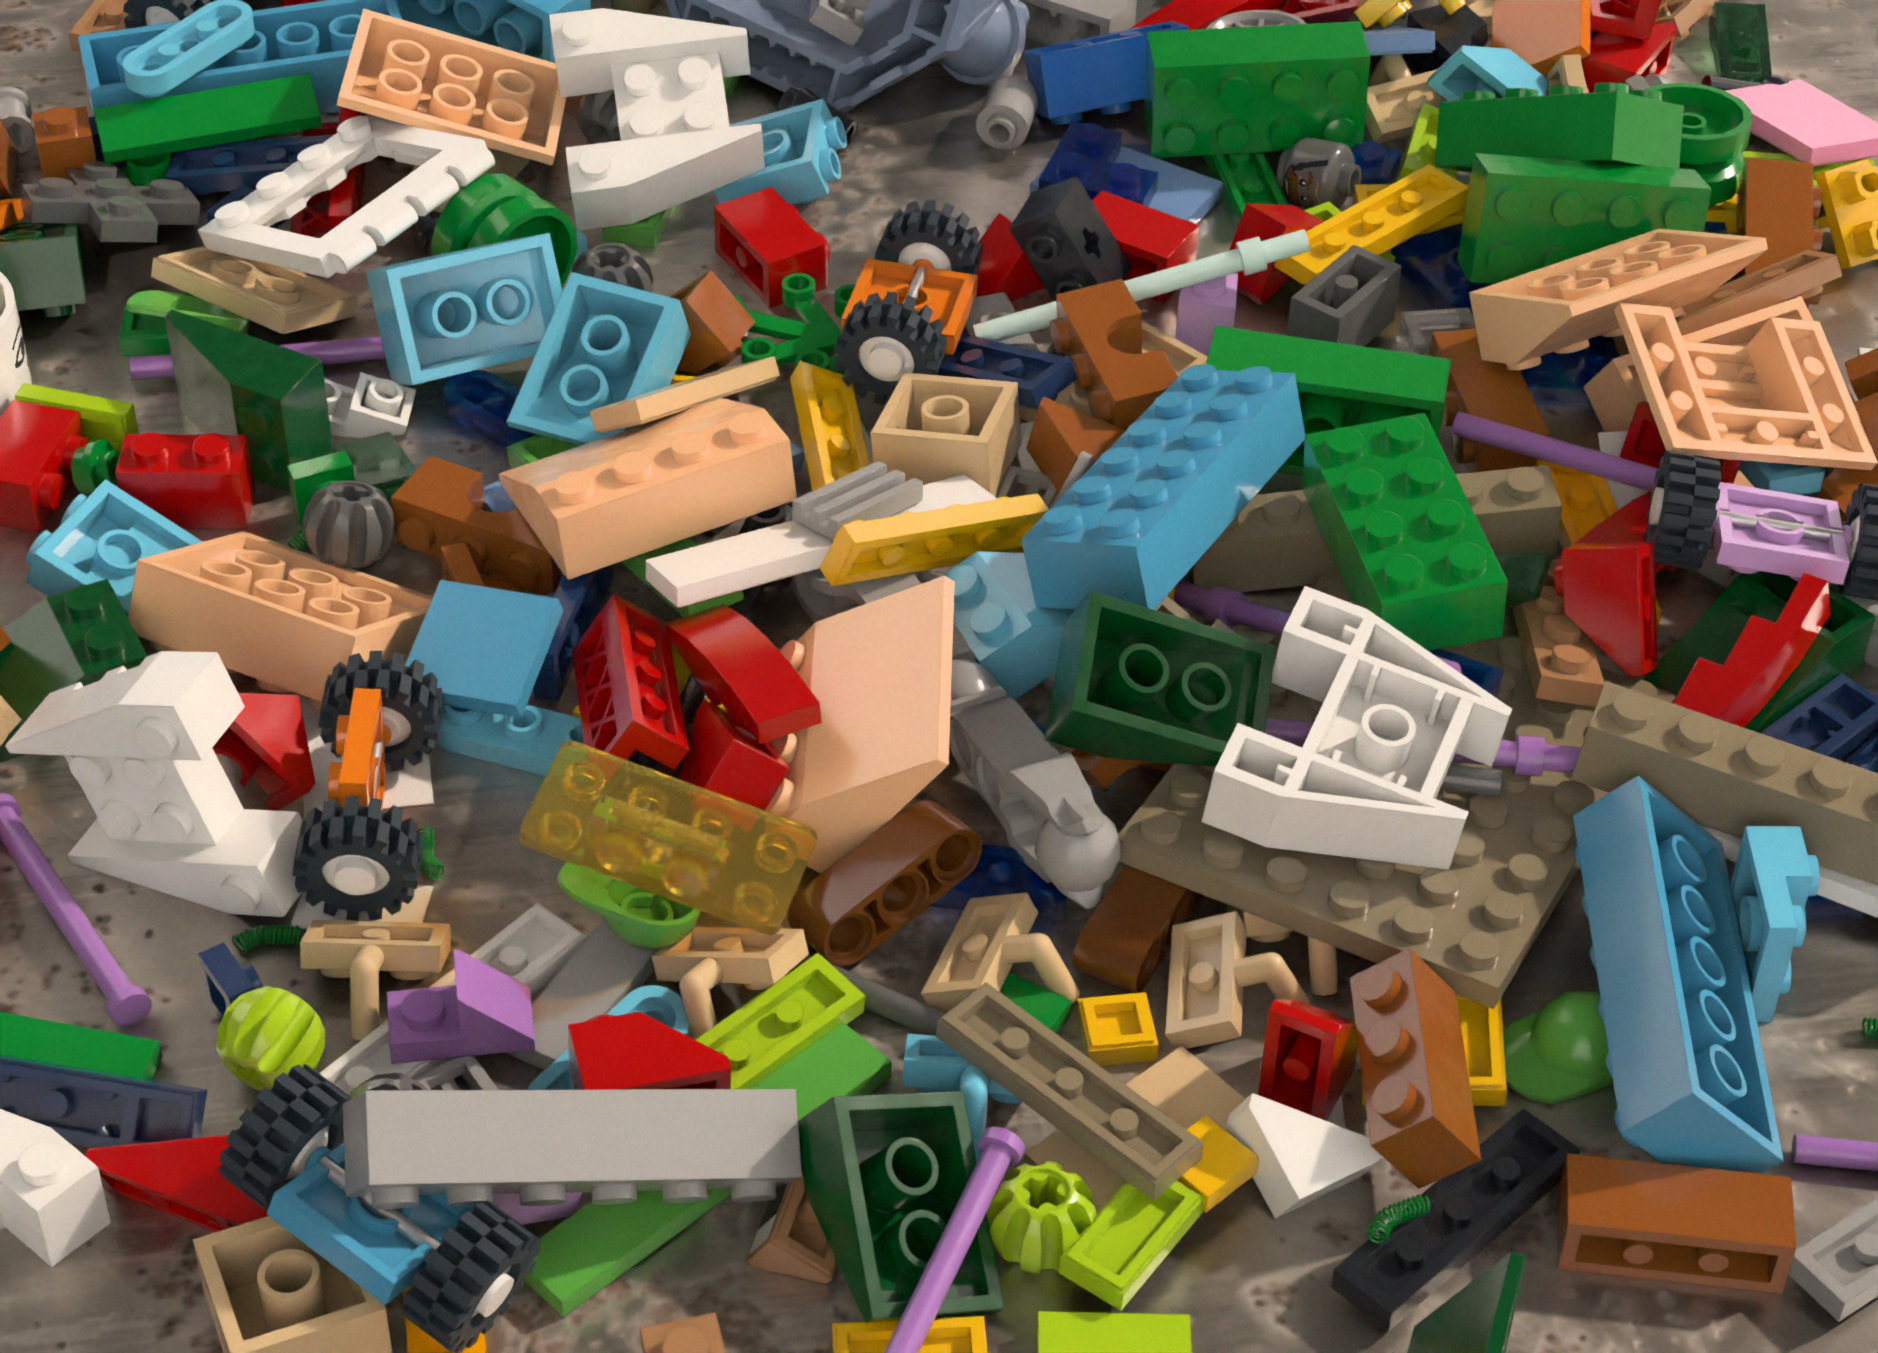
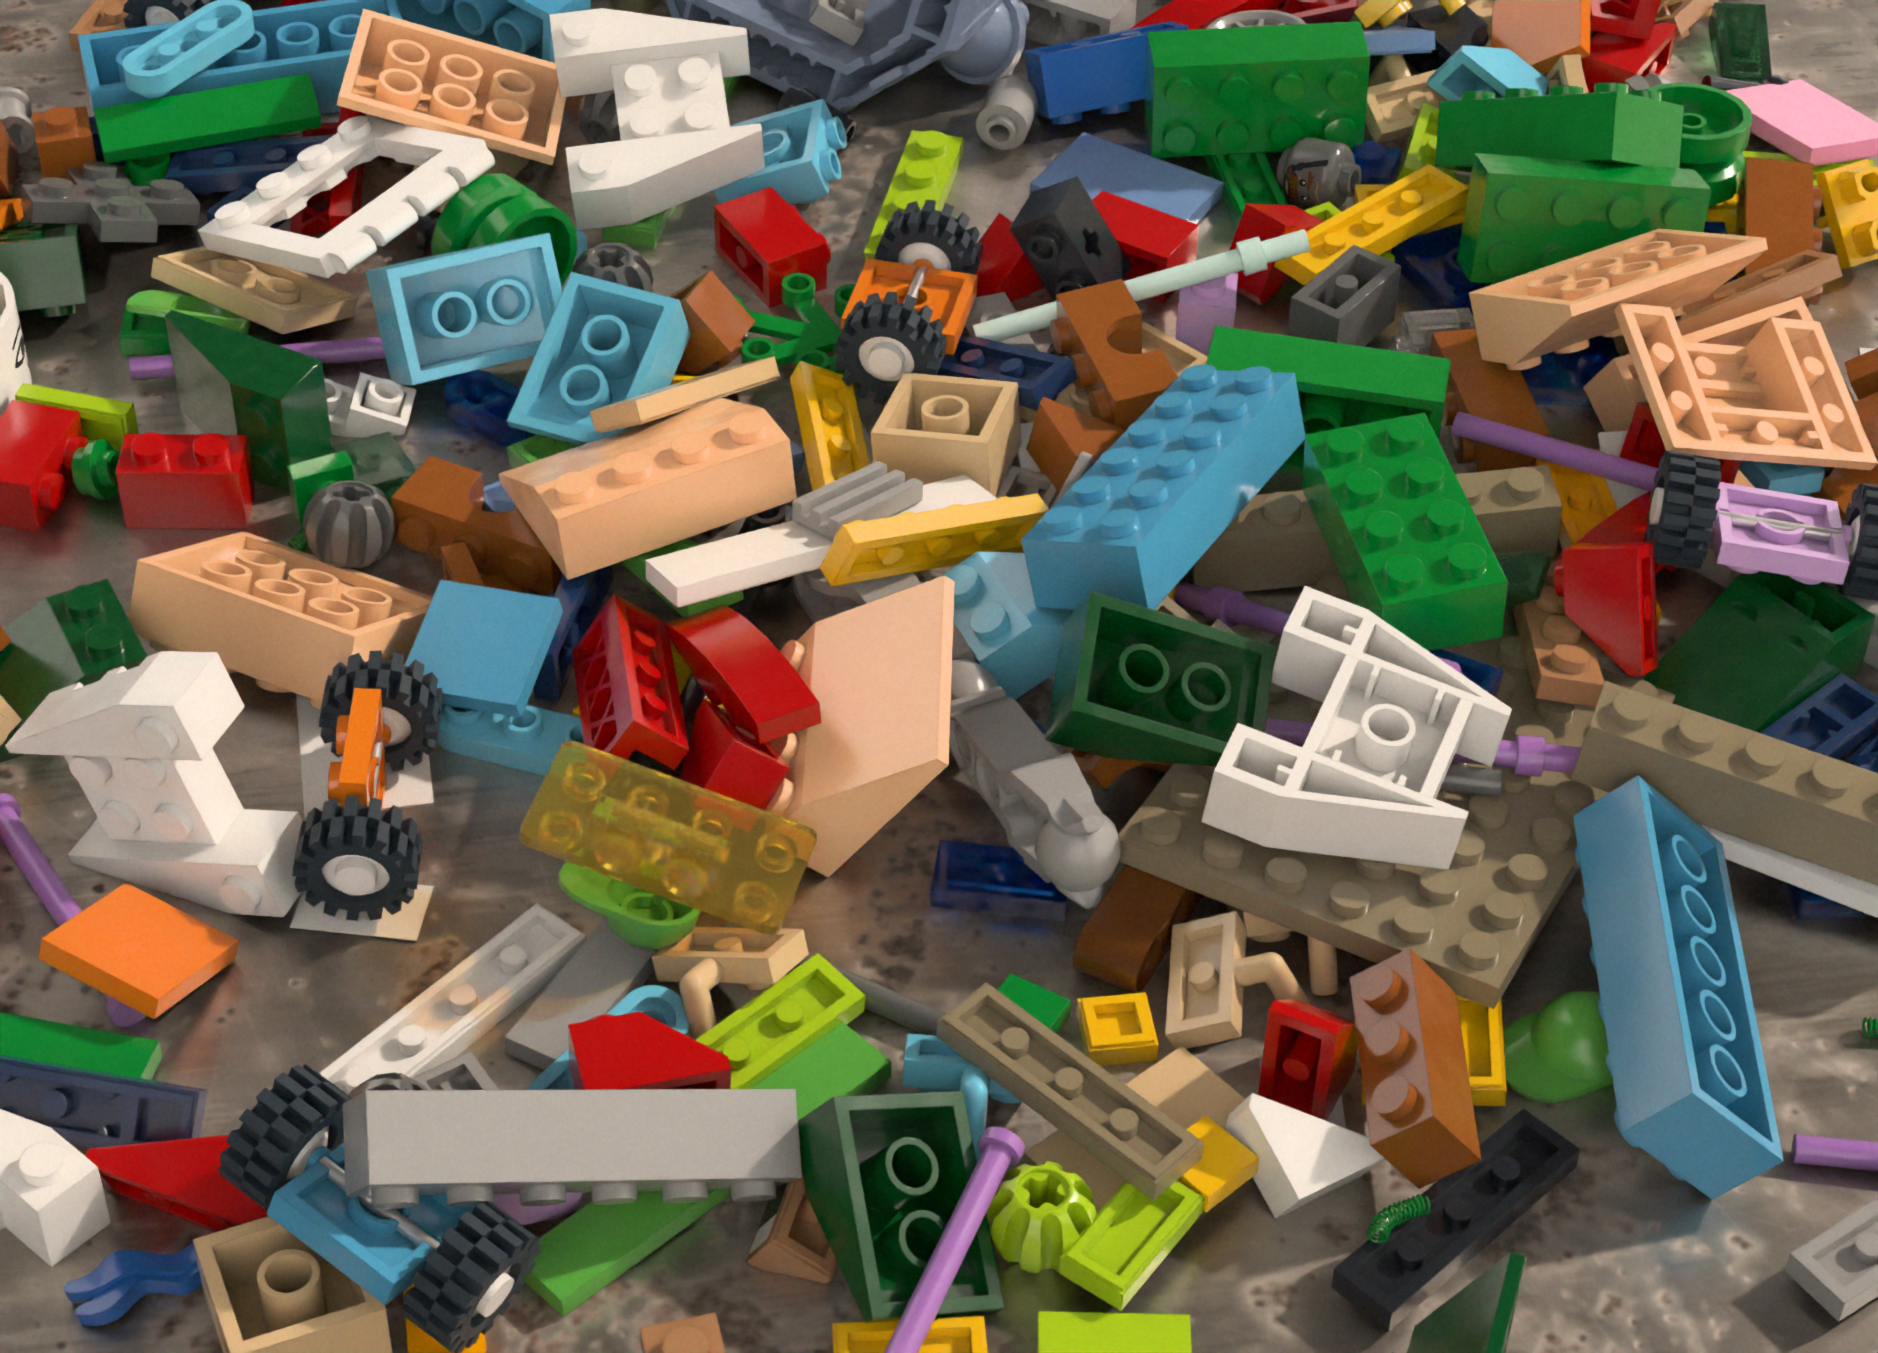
medium azure plate [25,479,203,617] -> none
dark blue plate [198,942,263,1020] -> none
red slope [212,693,315,811] -> none
lime piece [216,986,325,1091] -> none
green leg [232,924,302,953] -> none
tan plate [300,920,451,1040] -> none
medium lavender slope [387,949,535,1064] -> none
green leg [416,824,444,881] -> none
reddish brown beam [788,800,982,967] -> none
tan plate [921,892,1080,1012] -> none
clear blue plate [1038,122,1158,207] -> none
dark orange brick [1557,1153,1796,1294] -> none
red slope [1673,573,1830,727] -> none
medium azure plate [1730,826,1820,1022] -> none
none -> orange tile [38,882,240,1019]
none -> blue hair [64,1243,202,1326]
none -> lime plate [864,130,963,264]

